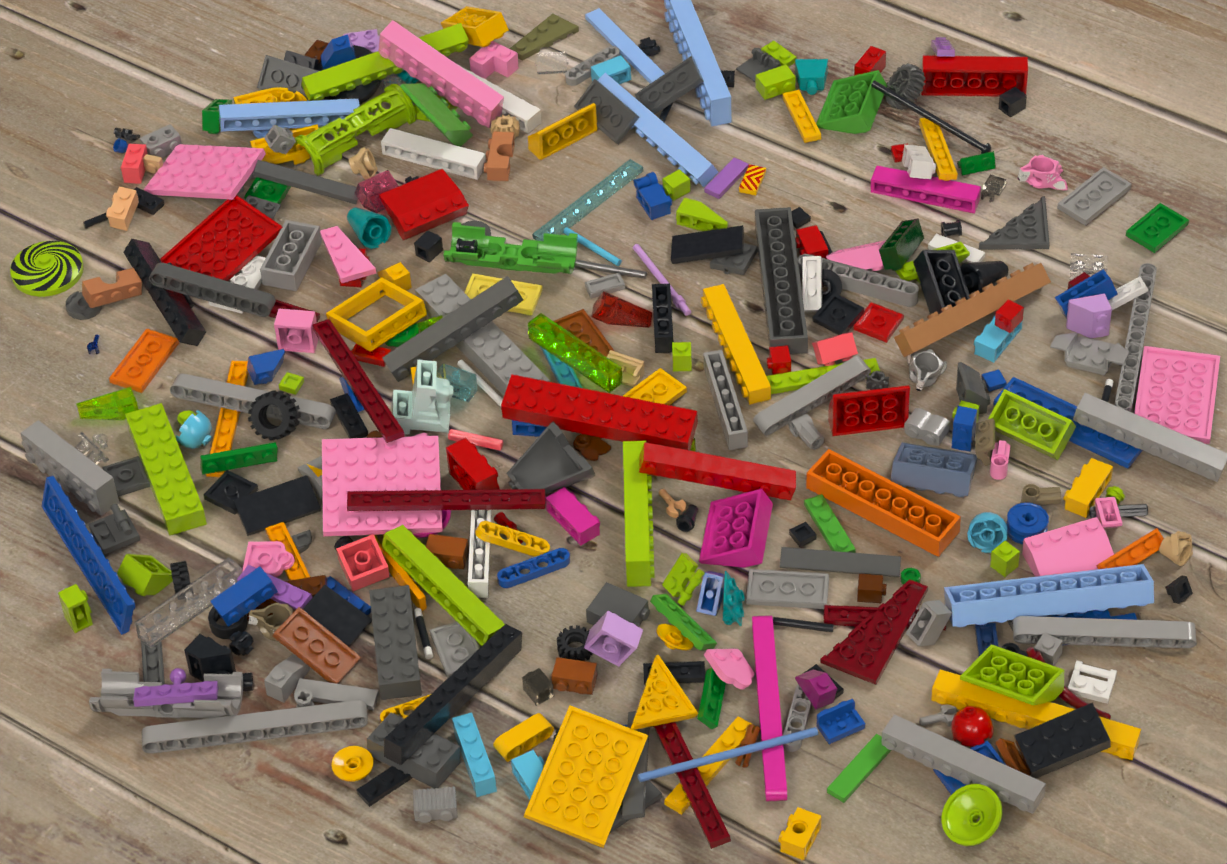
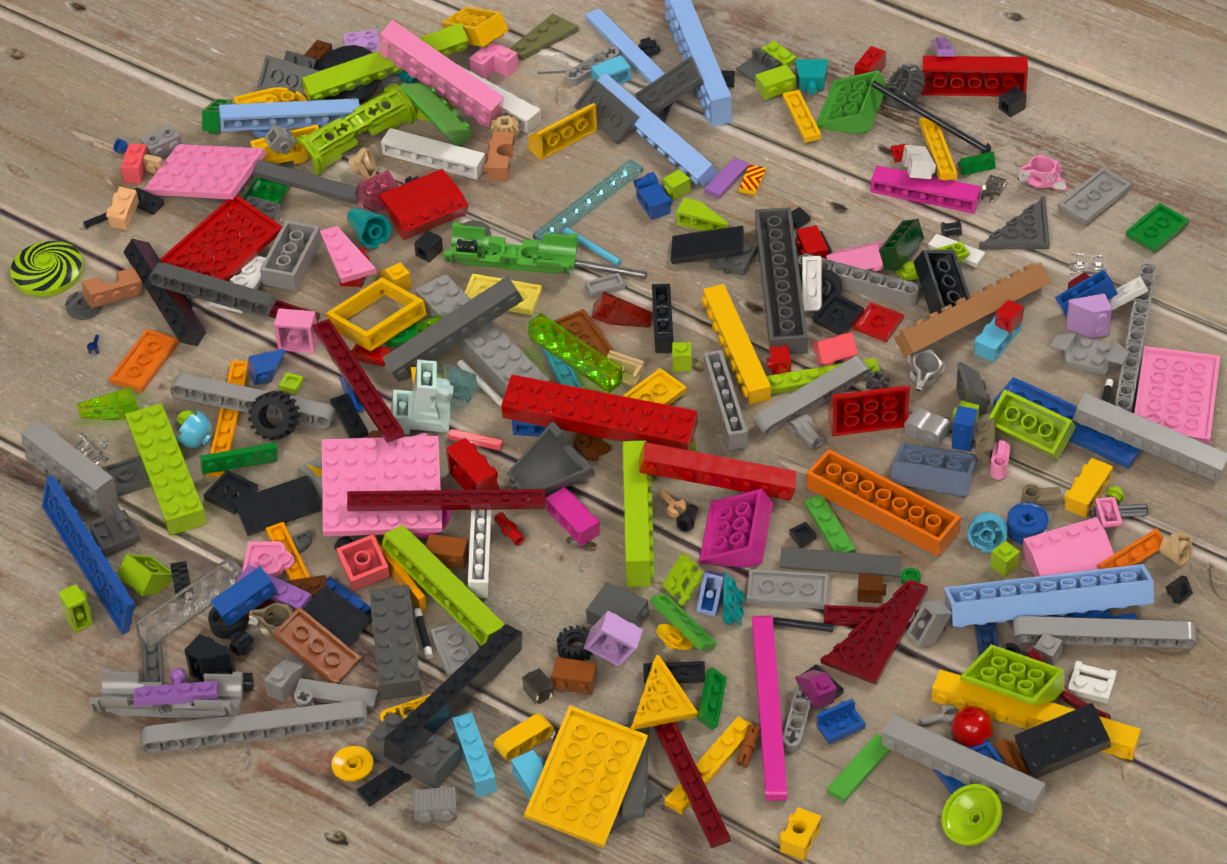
black piece [113,128,140,141] -> none
blue slope [320,34,356,70] -> none
yellow beam [475,521,550,557] -> none
blue beam [497,548,570,588] -> none
lavender bar [633,244,691,316] -> none
medium blue piece [638,727,818,782] -> none
bright pink plate [704,649,754,690] -> none
black cone [960,261,1009,295] -> none
blue tile [981,370,1007,392] -> none

